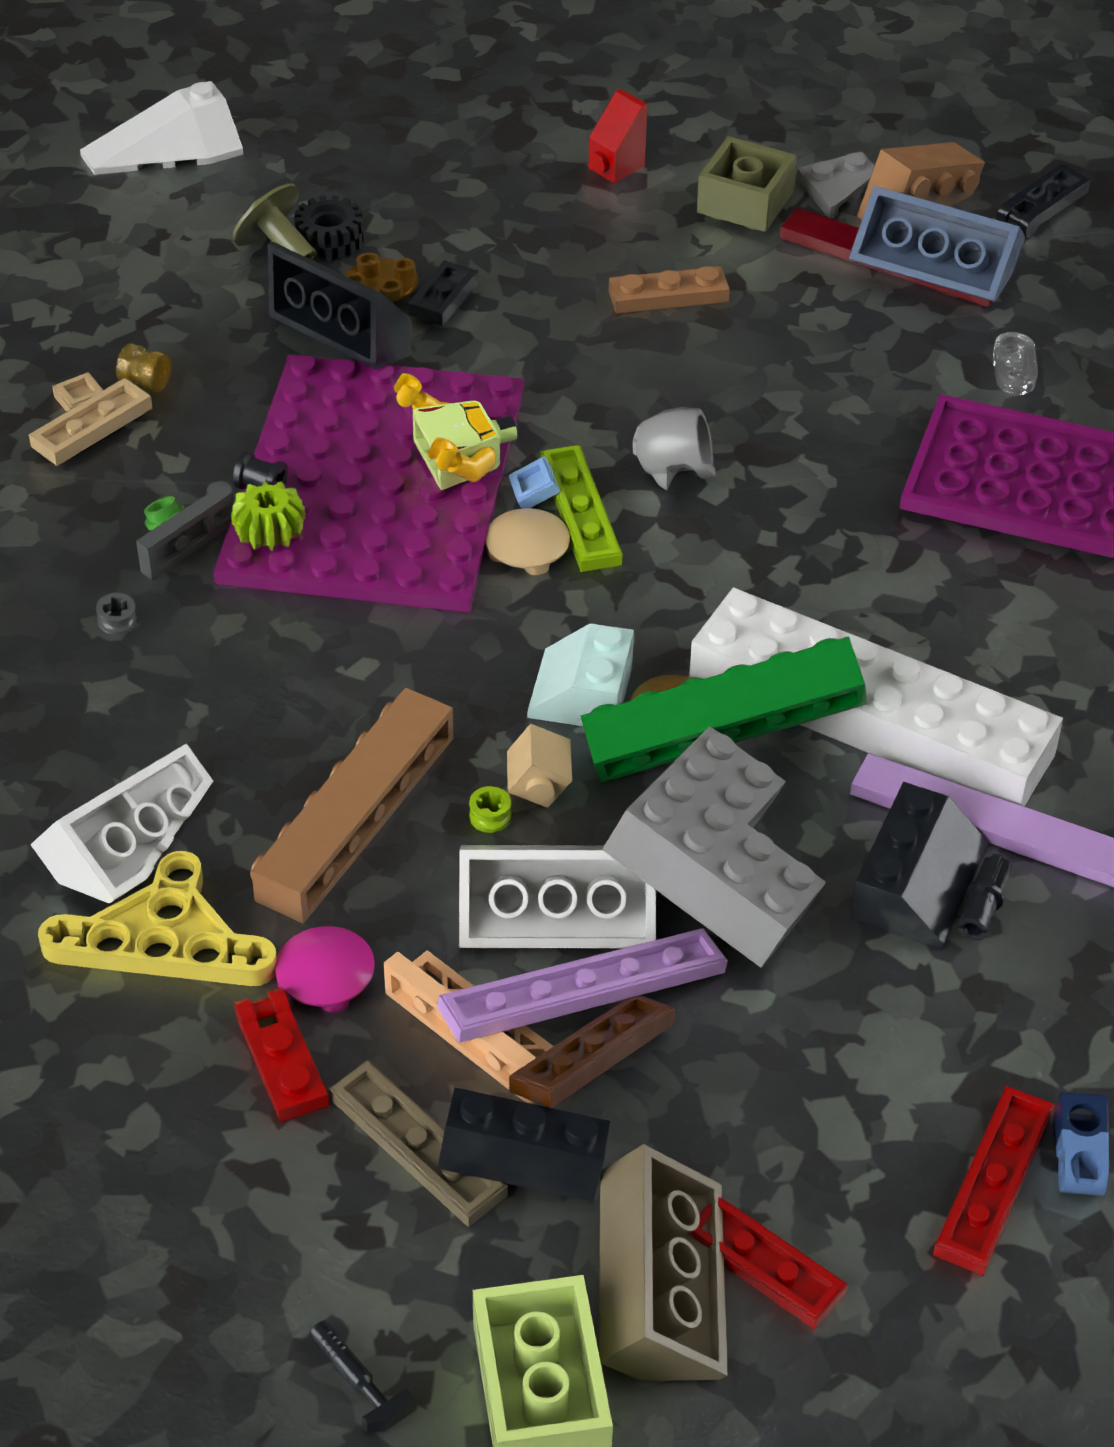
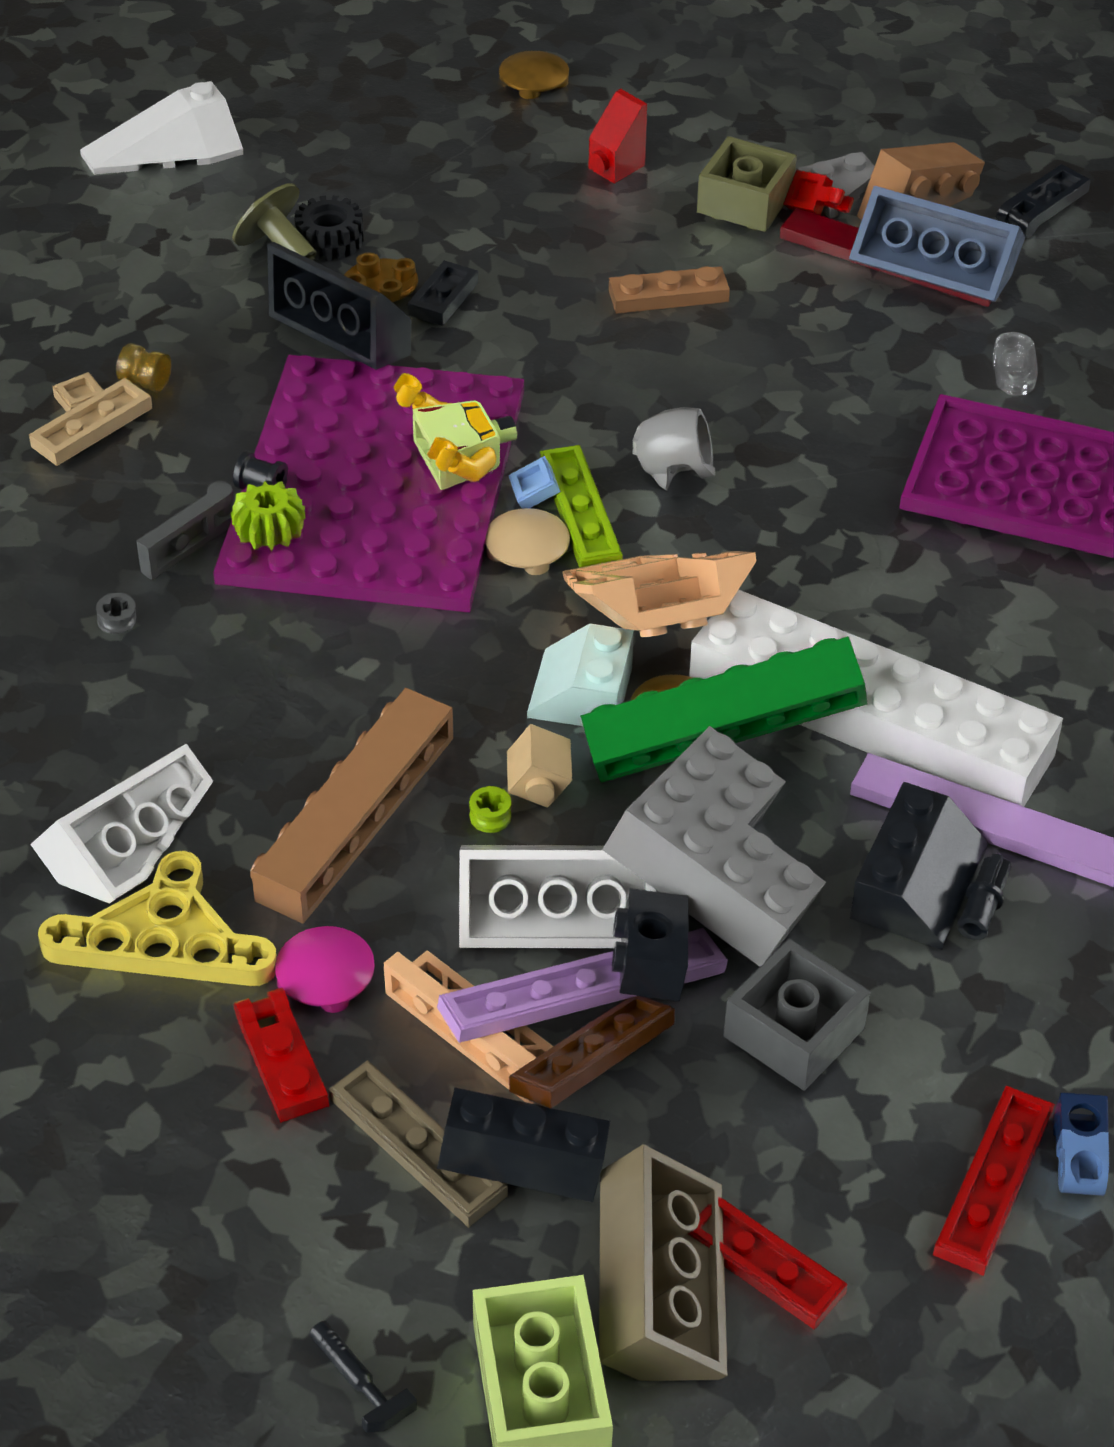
bright green plate [144,496,185,531] -> none
none -> pearl gold dish [499,51,569,99]
none -> light nougat wedge [563,551,757,637]
none -> black brick [612,888,688,1001]
none -> dark grey brick [724,939,871,1091]
none -> red plate [783,170,854,215]

